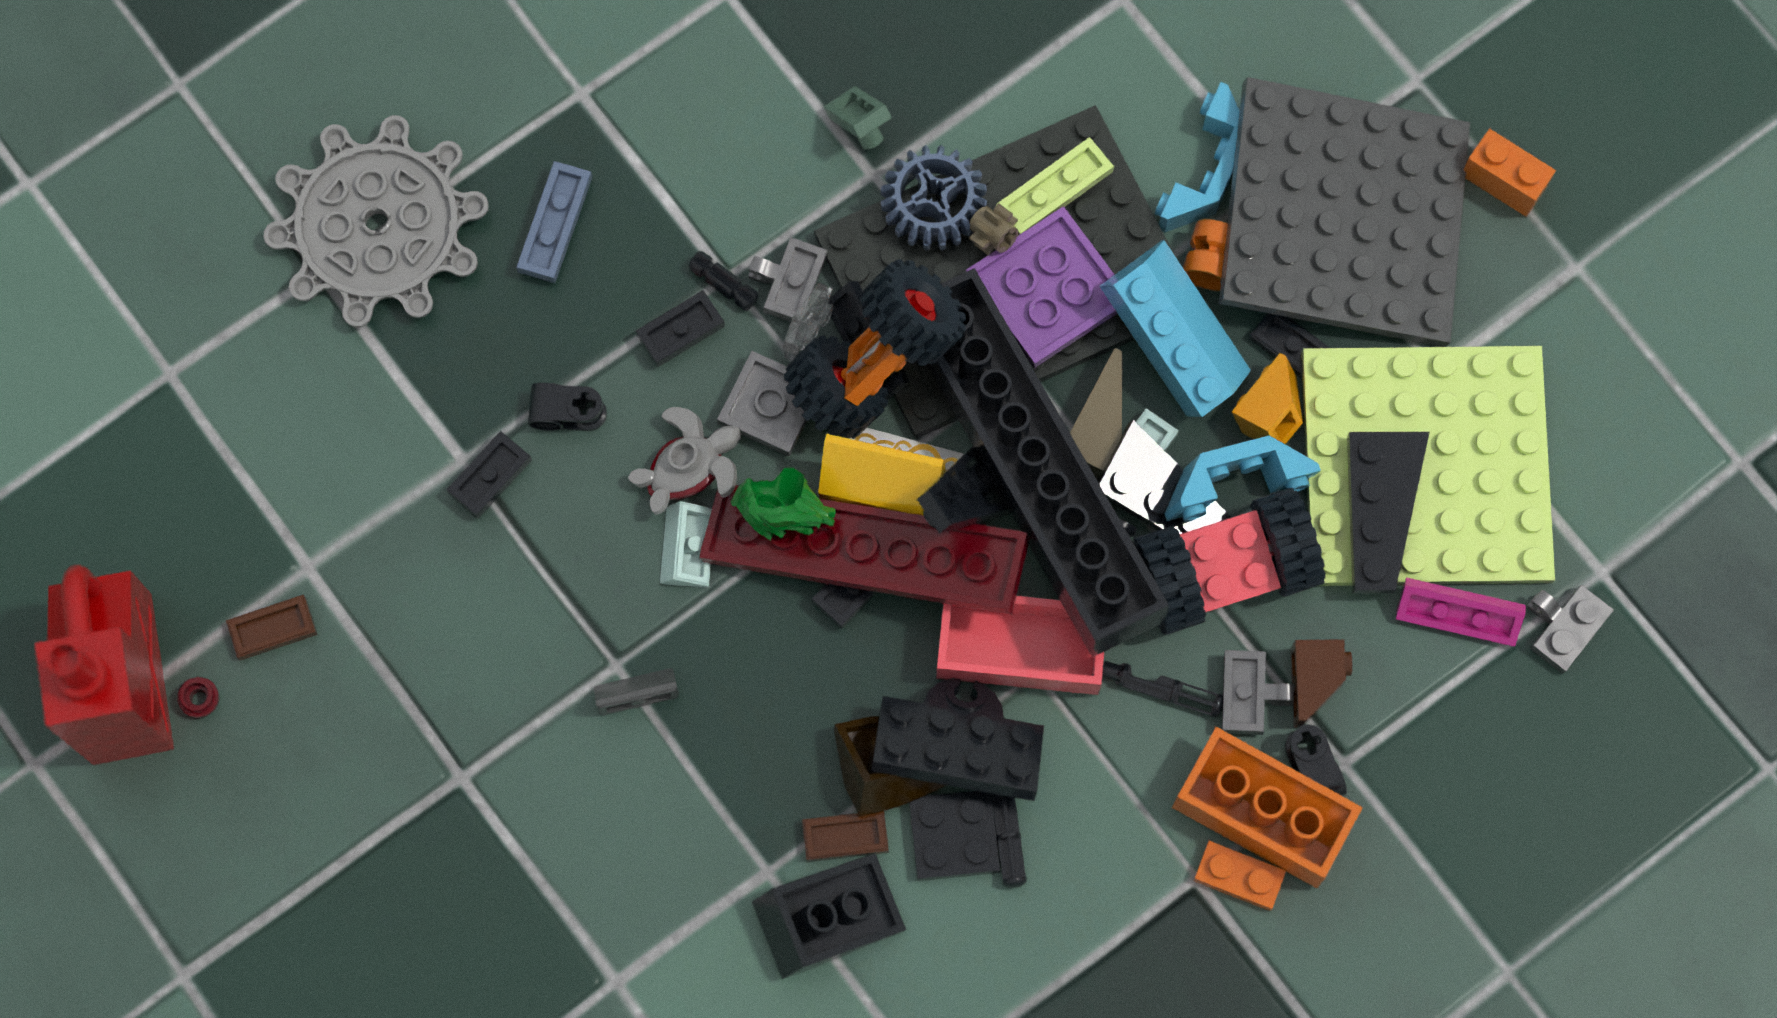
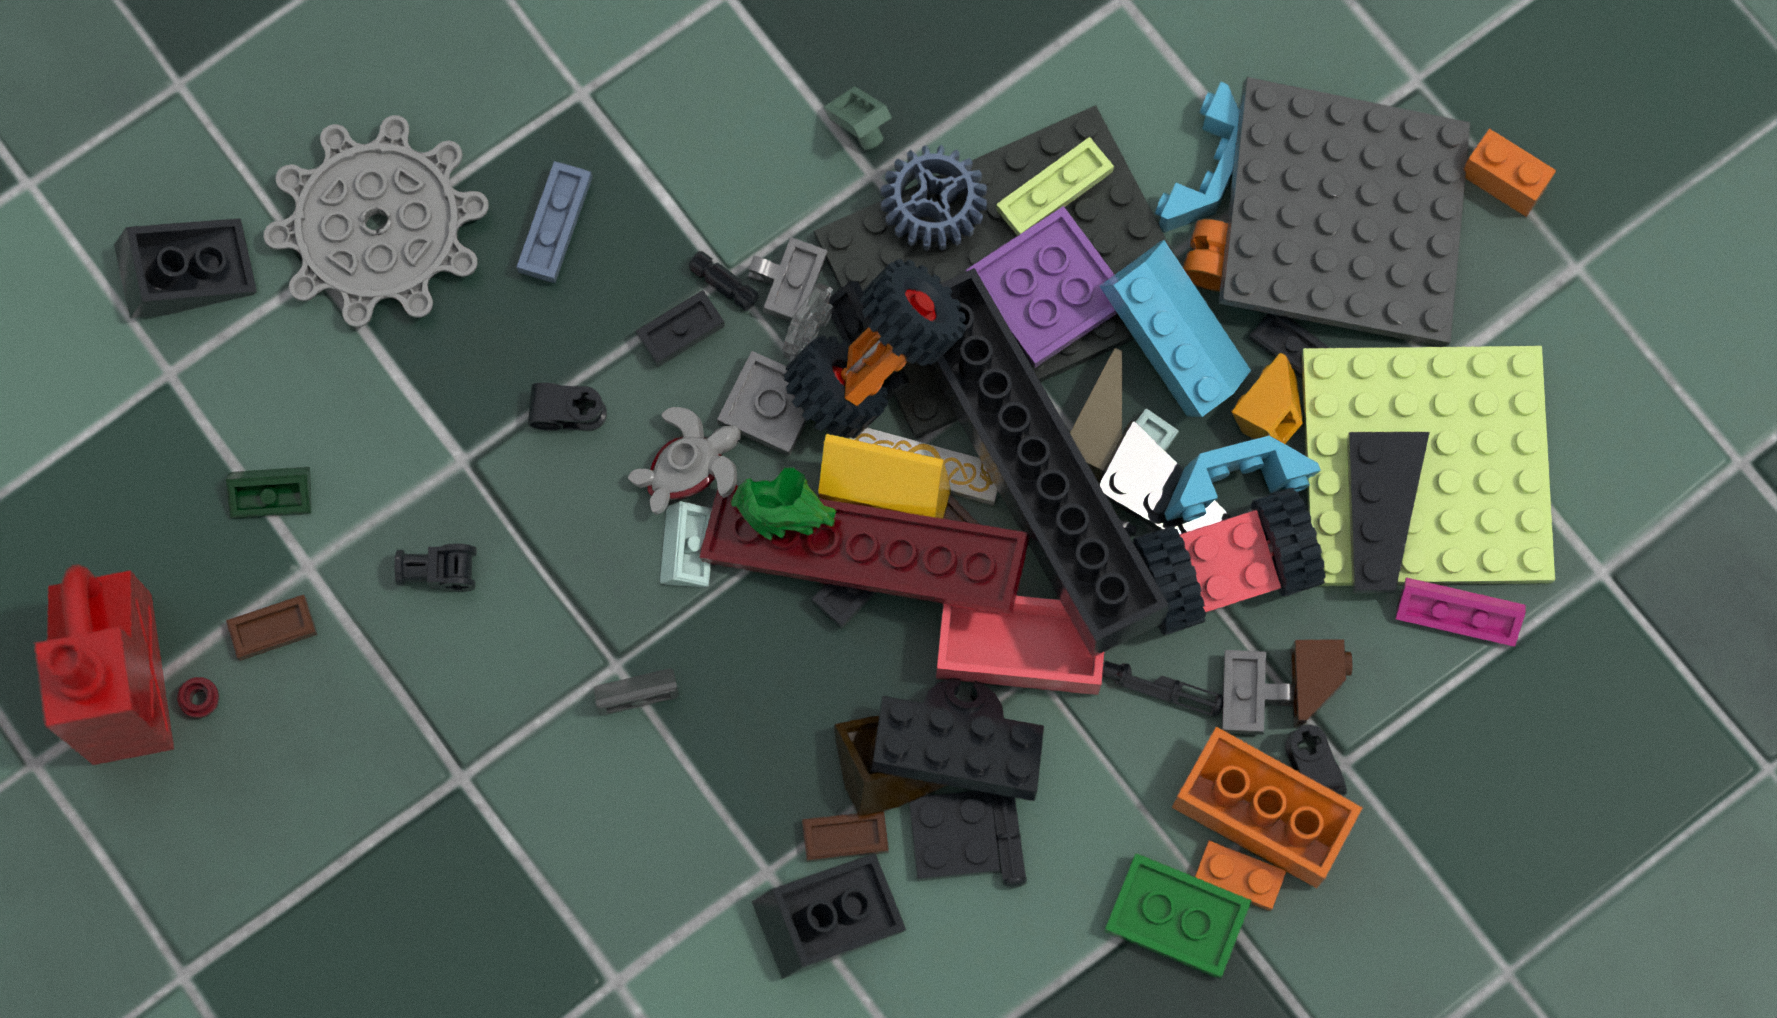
black plate [447,431,532,519] -> none
black wing [917,446,1011,534] -> none
dark tan gear [969,203,1018,255] -> none
flat silver plate [1526,585,1613,674] -> none
none -> black slope [114,218,257,318]
none -> dark green slope [226,467,311,518]
none -> black connector [395,544,477,592]
none -> green plate [1104,853,1252,979]

